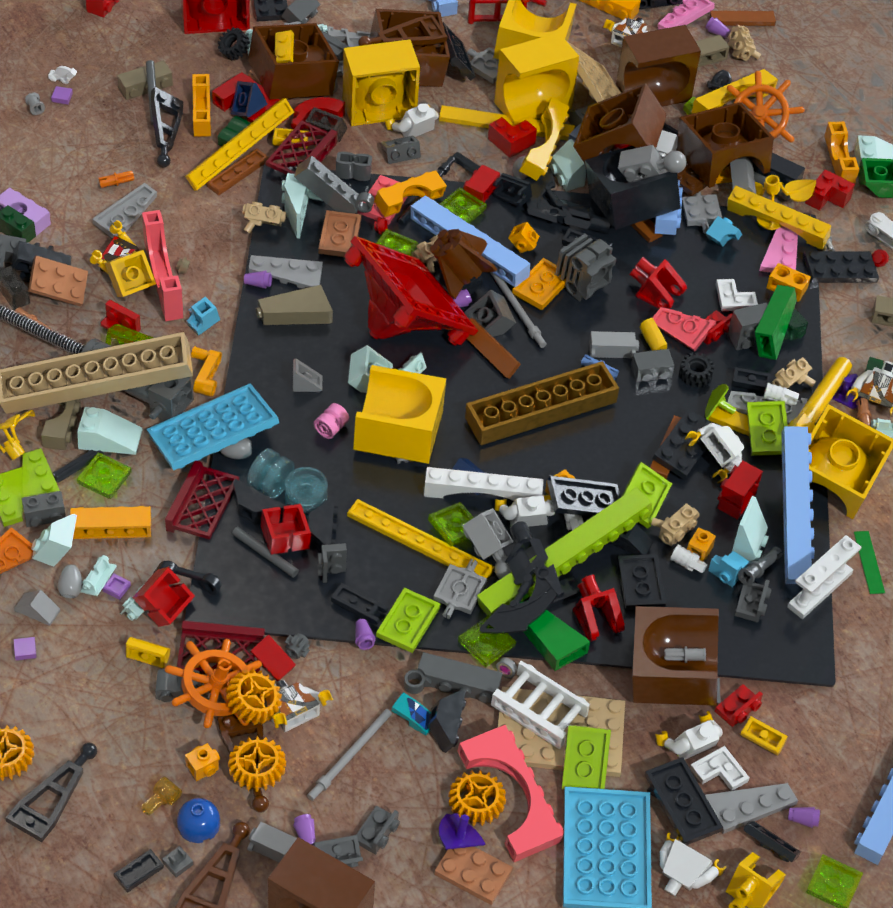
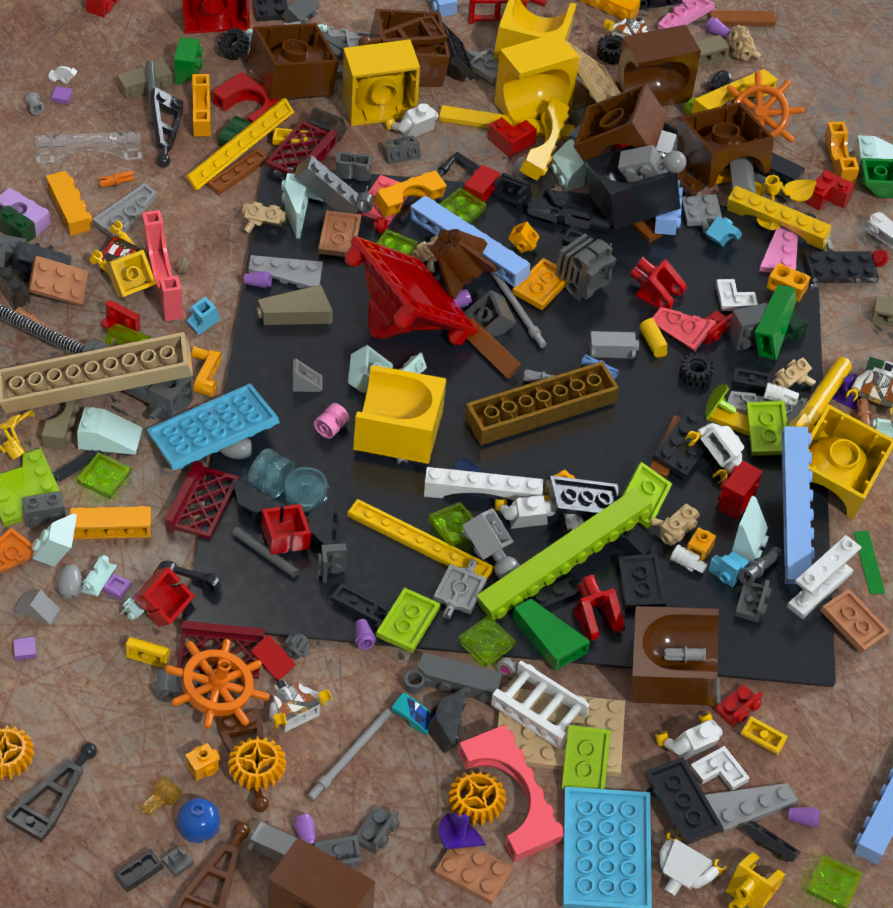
light orange gear [225,669,282,725] -> none
dark blue slope [231,81,267,117] -> none
yellow plate [275,30,294,63] -> none
red arch [291,97,345,130] -> none
black piece [479,521,563,634] -> none
dark grey brick [631,349,675,382] -> none
none -> clear arch [35,131,142,163]
none -> light orange brick [46,171,92,236]
none -> green slope [174,37,203,85]
none -> light grey axle [523,369,555,382]
none -> black tyre [597,35,623,64]
none -> nougat plate [820,589,890,654]

